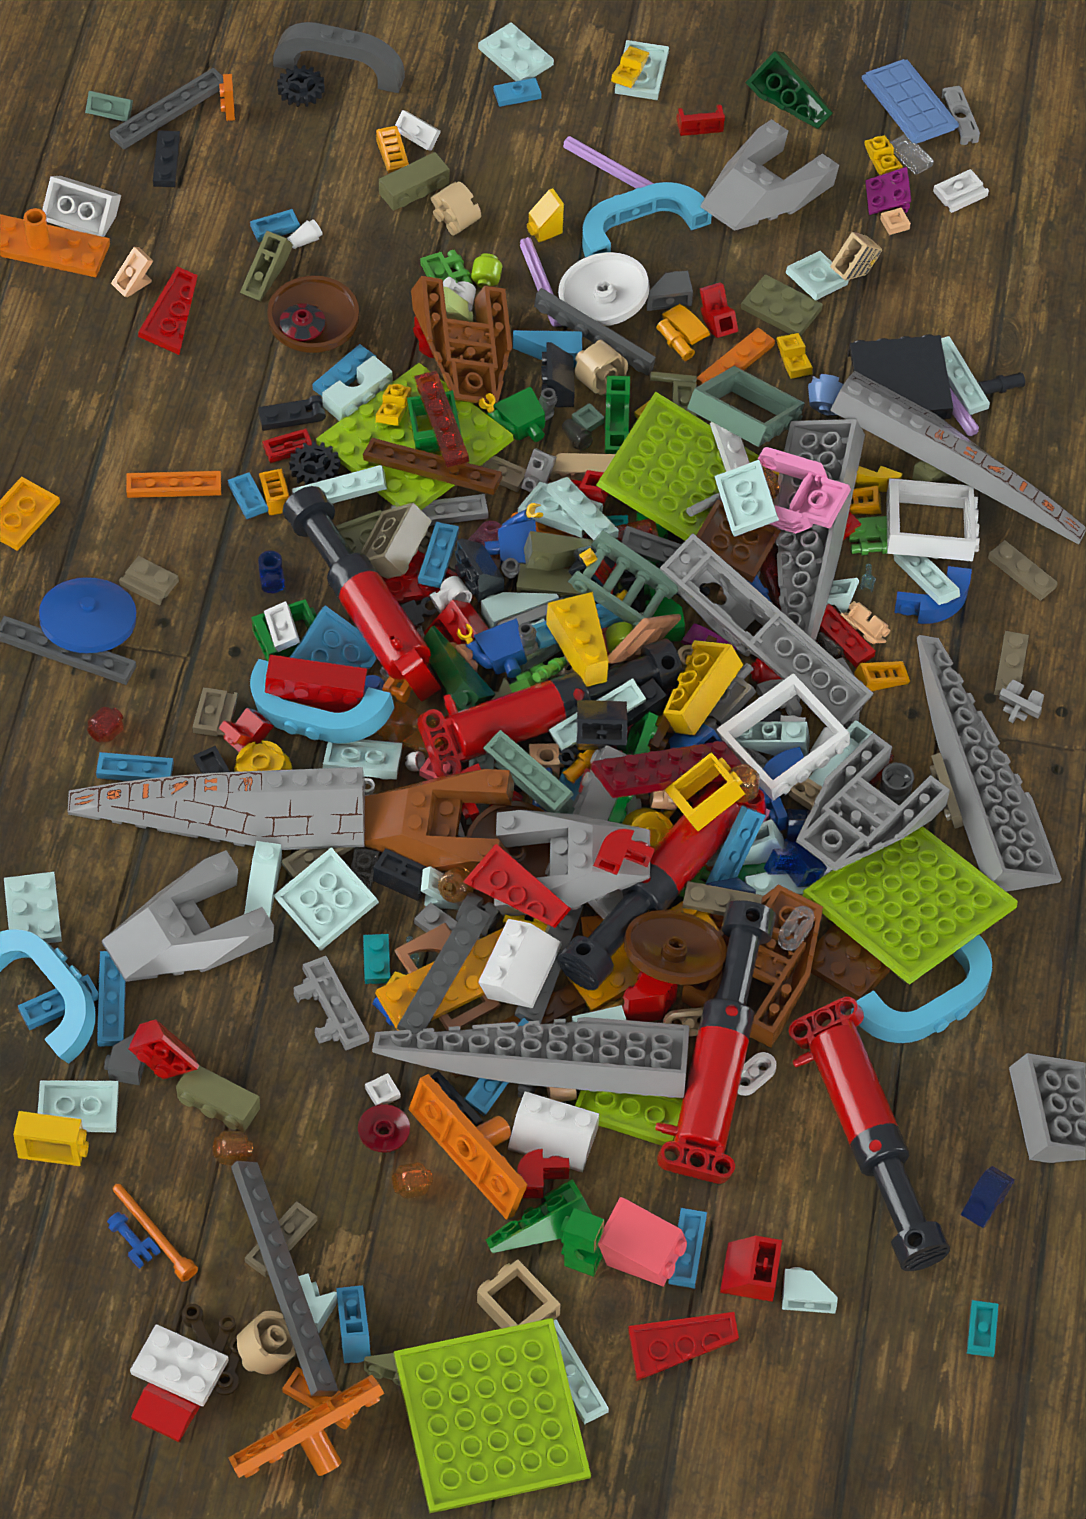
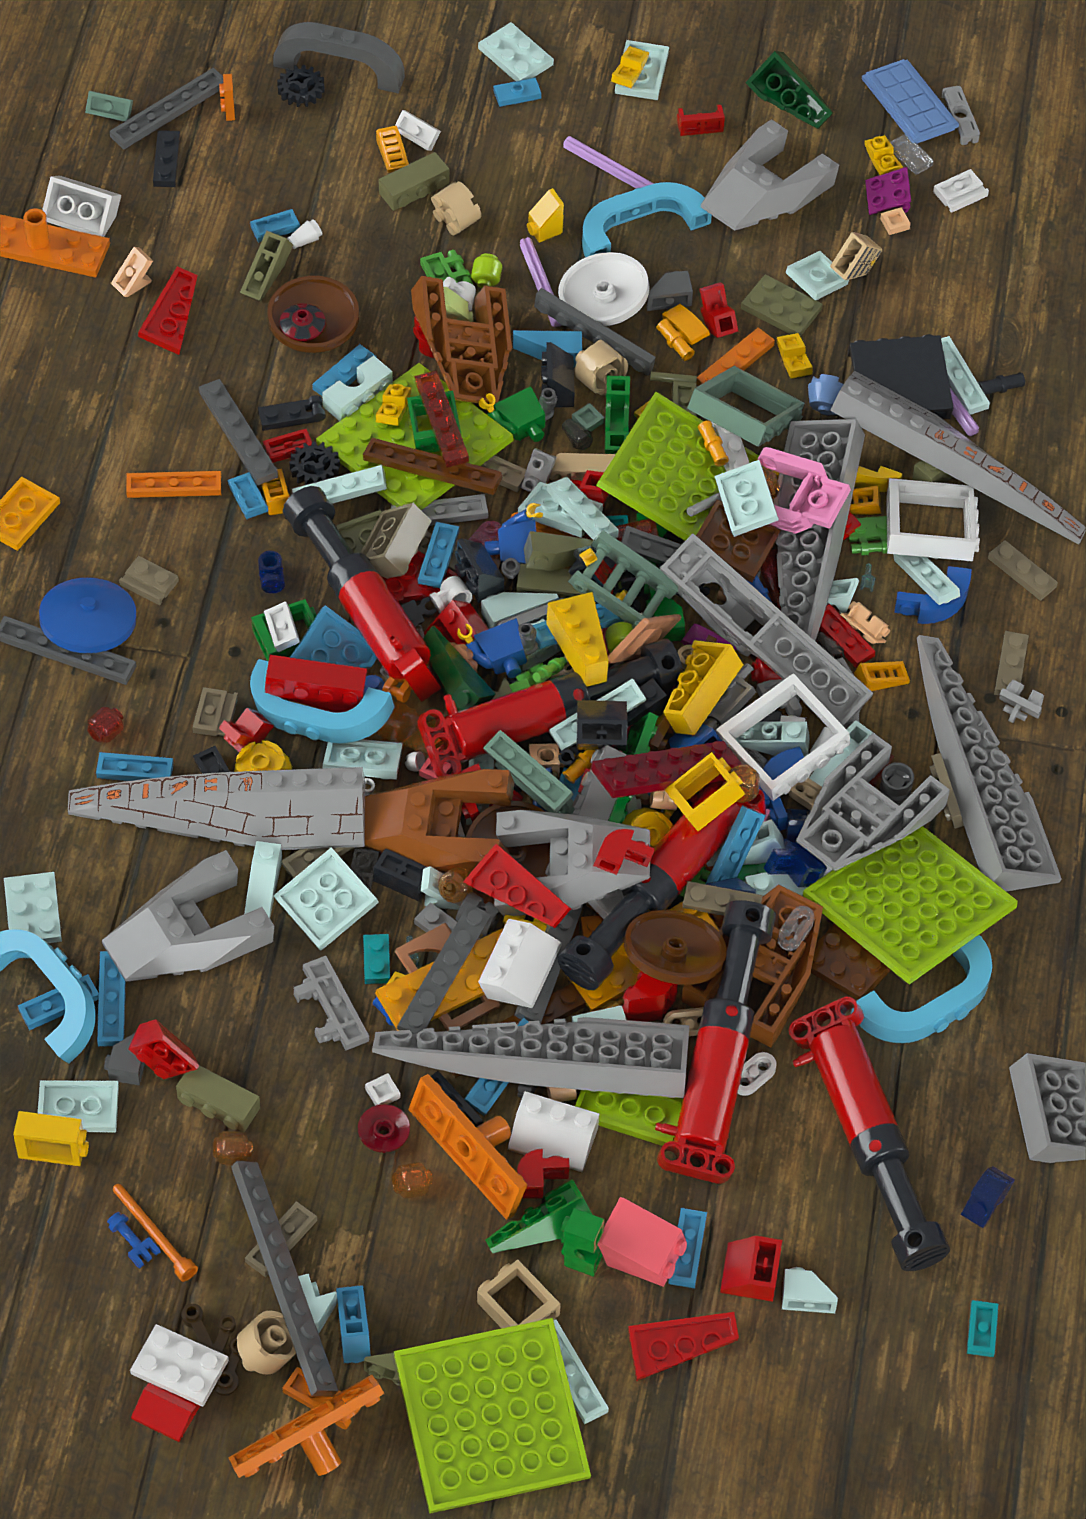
none -> dark grey plate [199,379,278,486]
none -> light orange pin [698,421,729,467]

